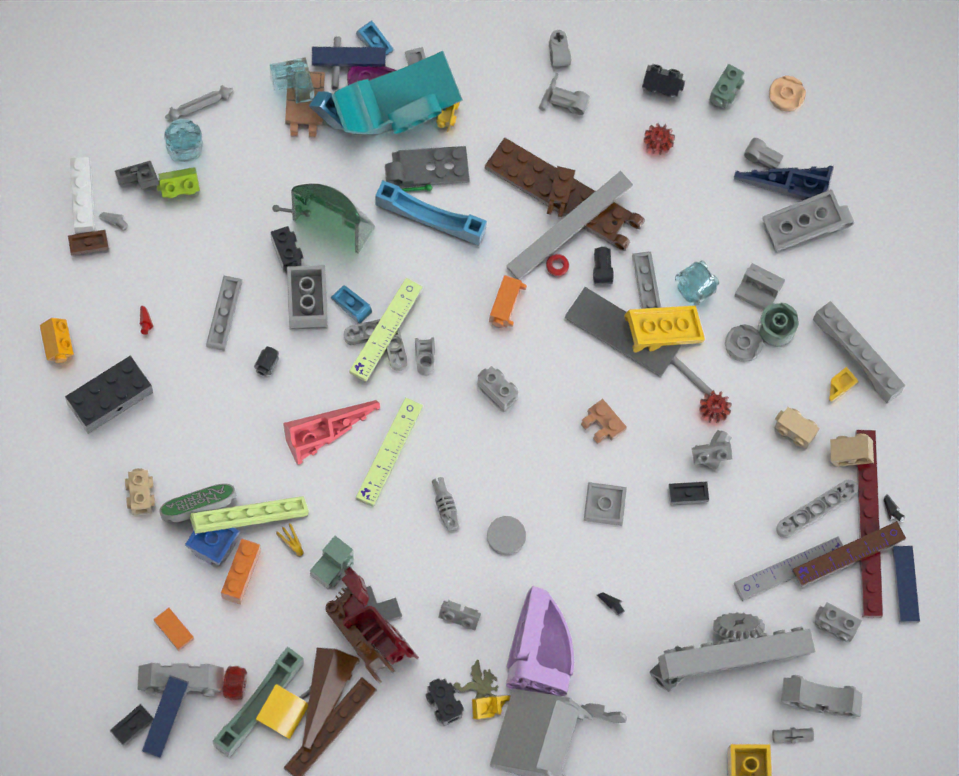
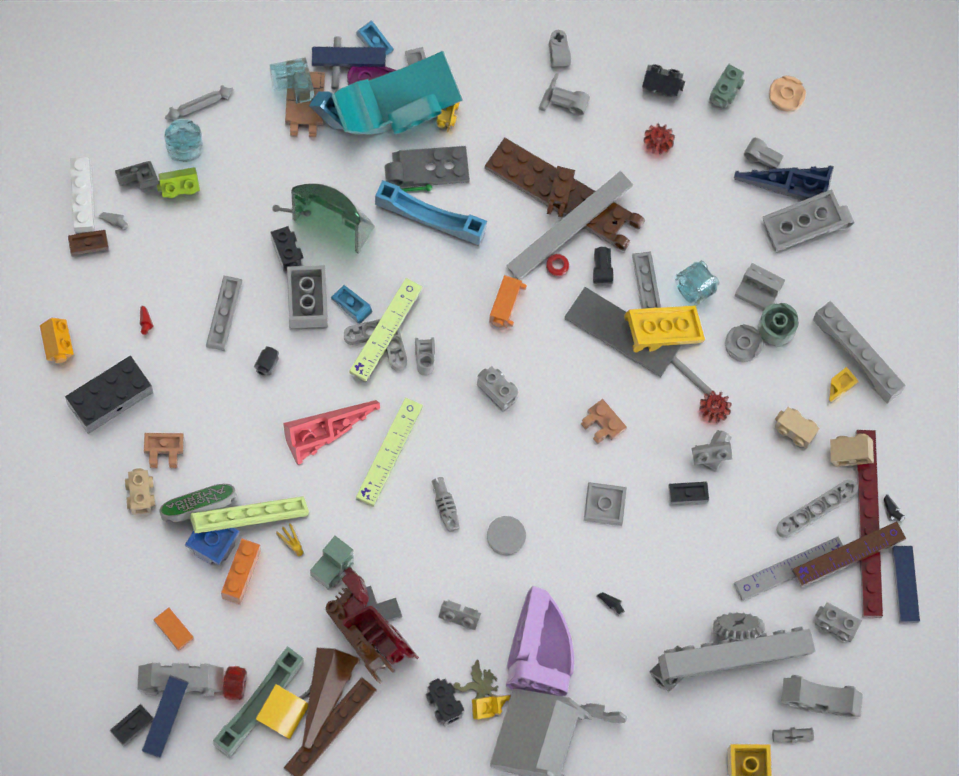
none -> nougat plate [144,433,184,468]

